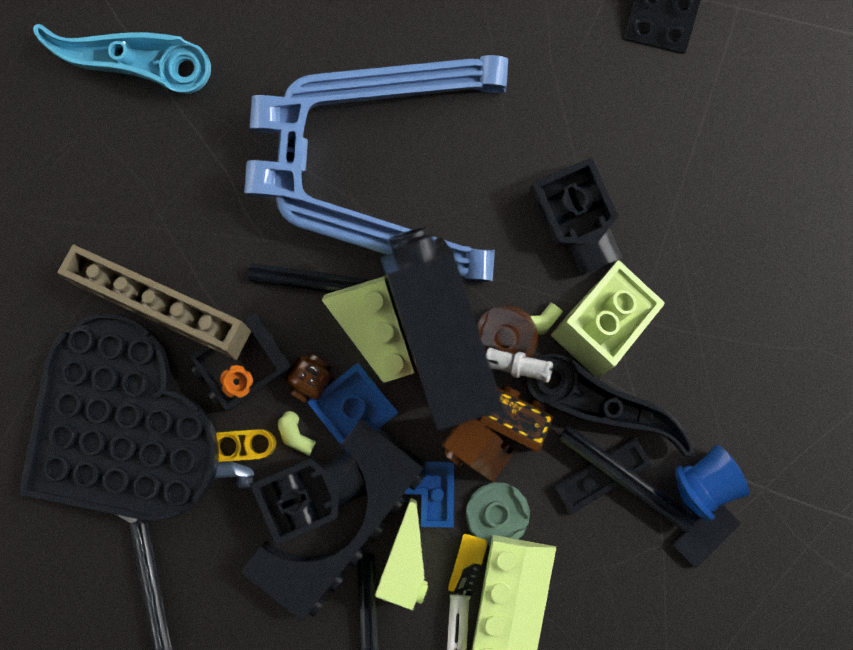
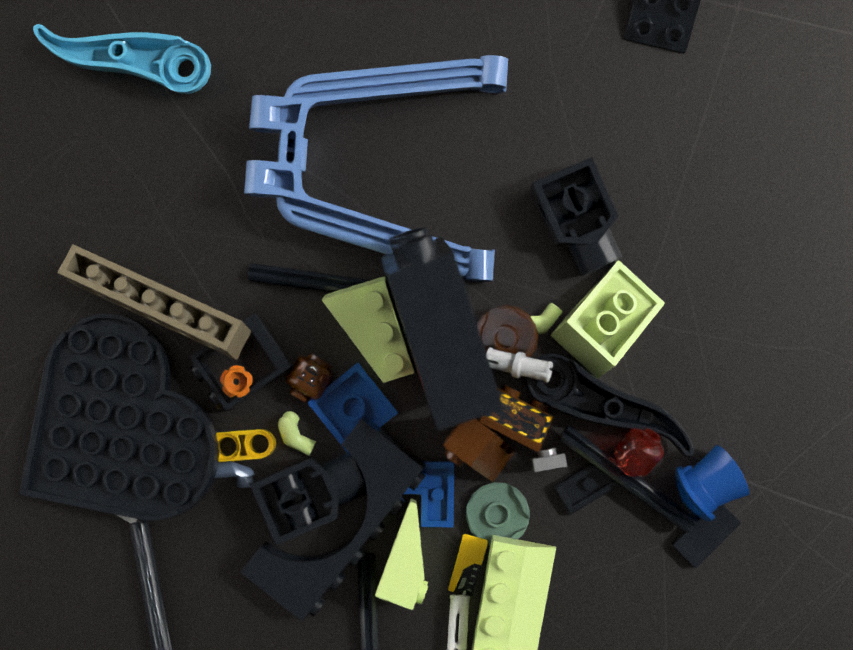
none -> light grey plate [530,448,567,472]
none -> clear red head [615,428,664,477]

